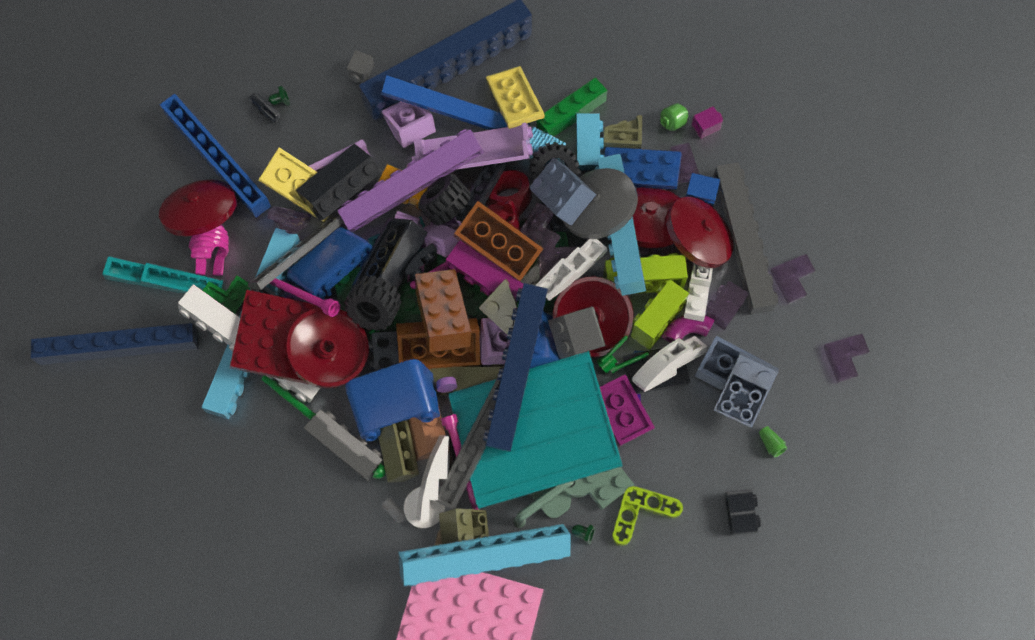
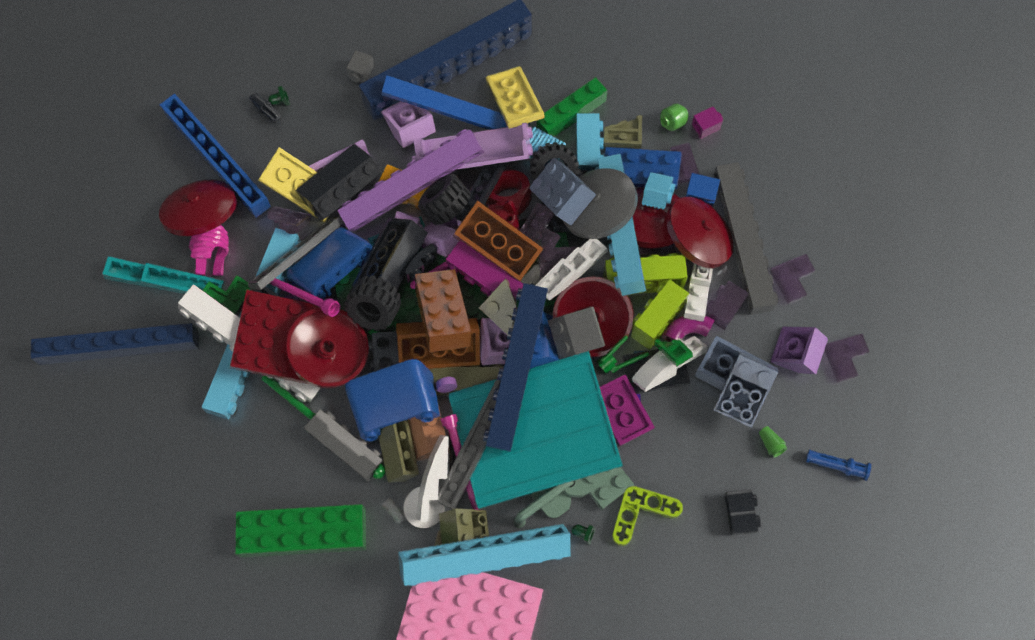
none -> green brick [235,504,366,558]
none -> medium azure brick [642,172,676,210]
none -> green tile [654,339,693,367]
none -> medium lavender slope [770,326,828,374]
none -> blue pin [806,449,872,481]

